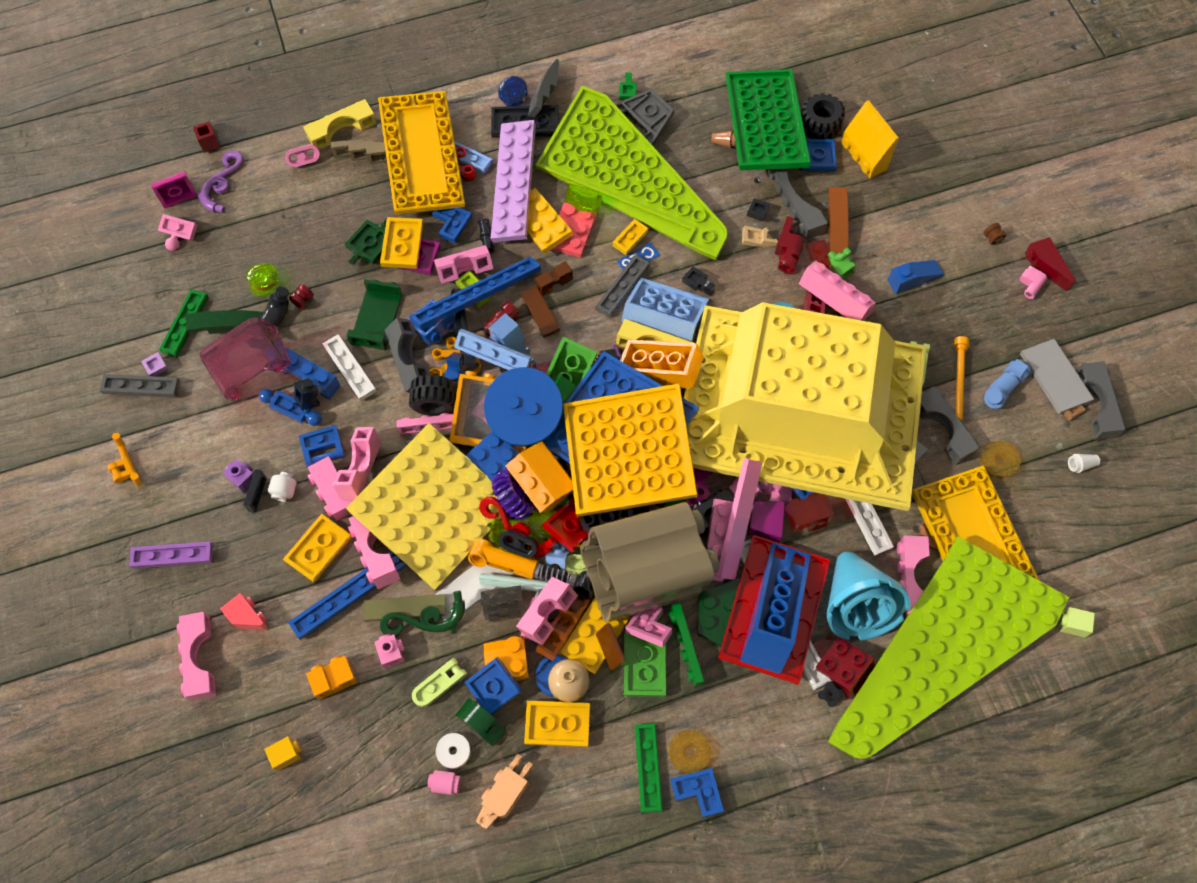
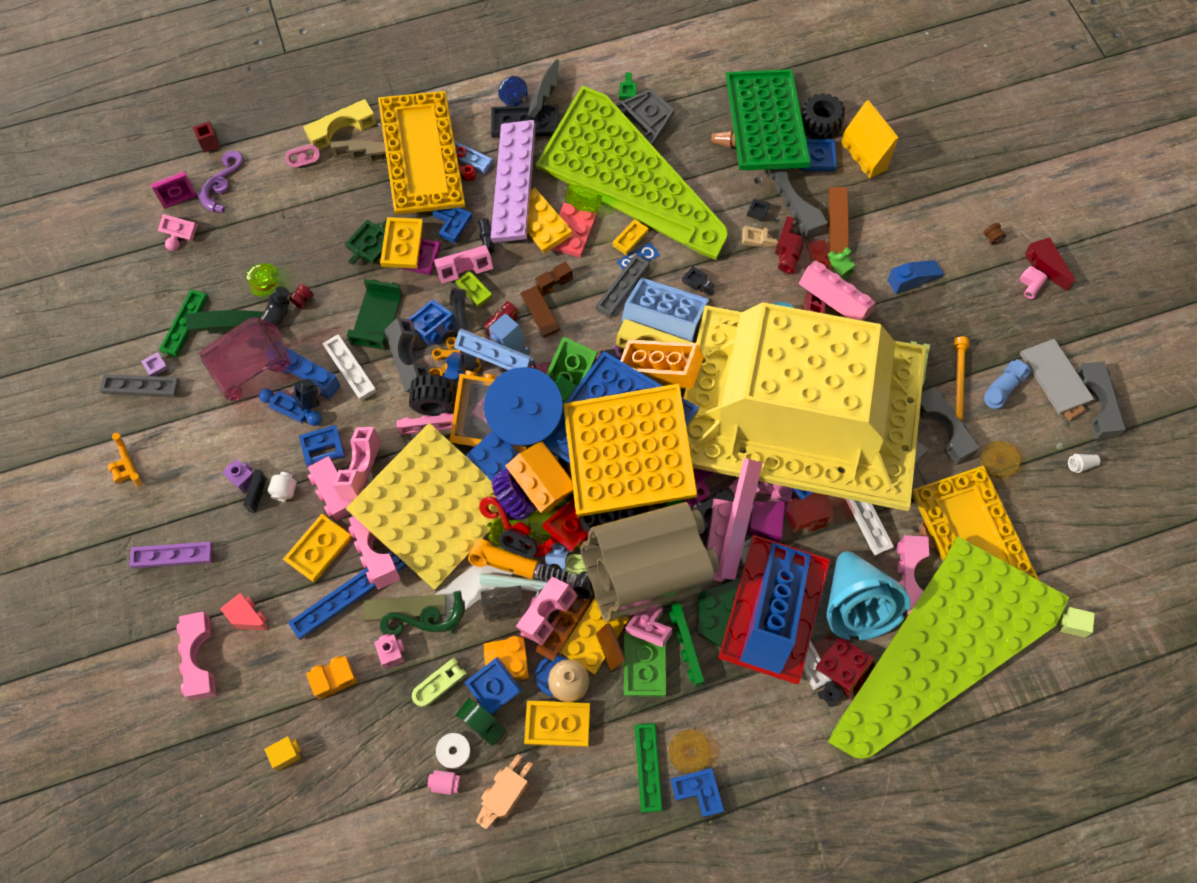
blue plate [410,257,541,330] -> none

